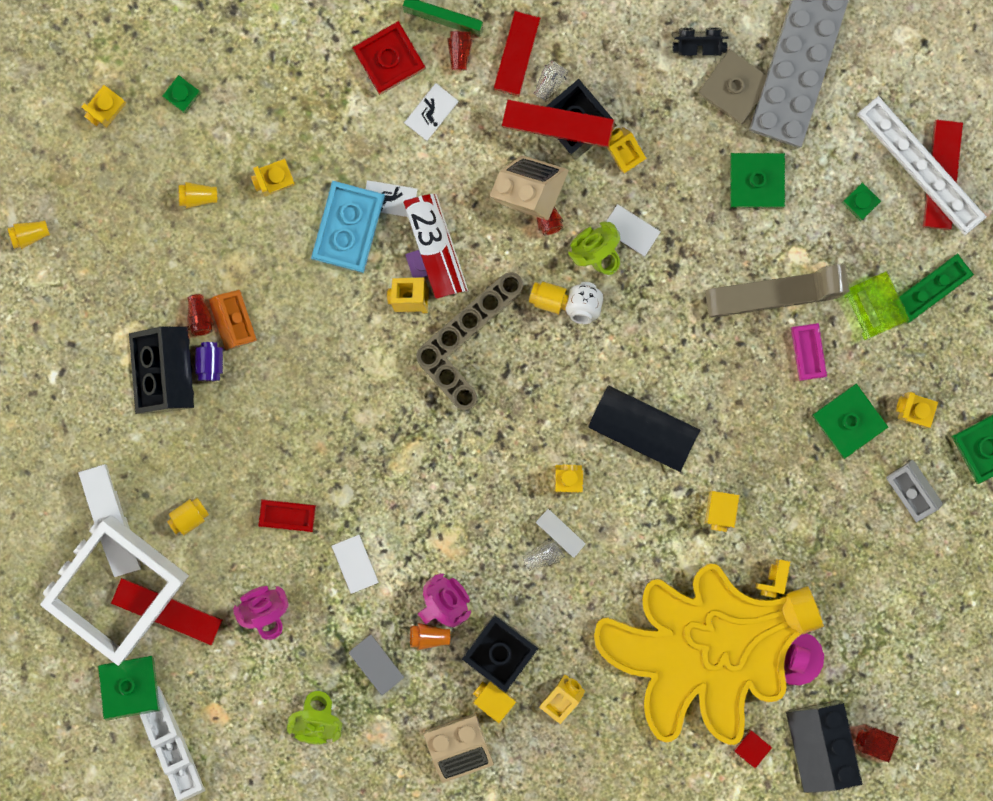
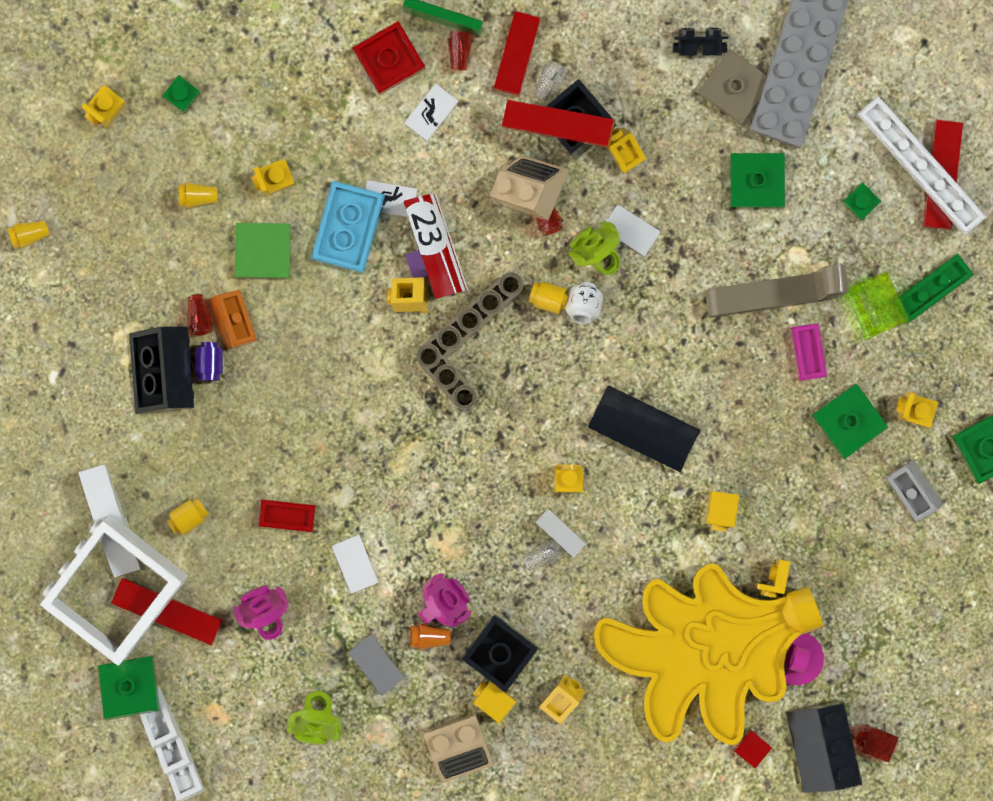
none -> bright green tile [235,223,291,279]

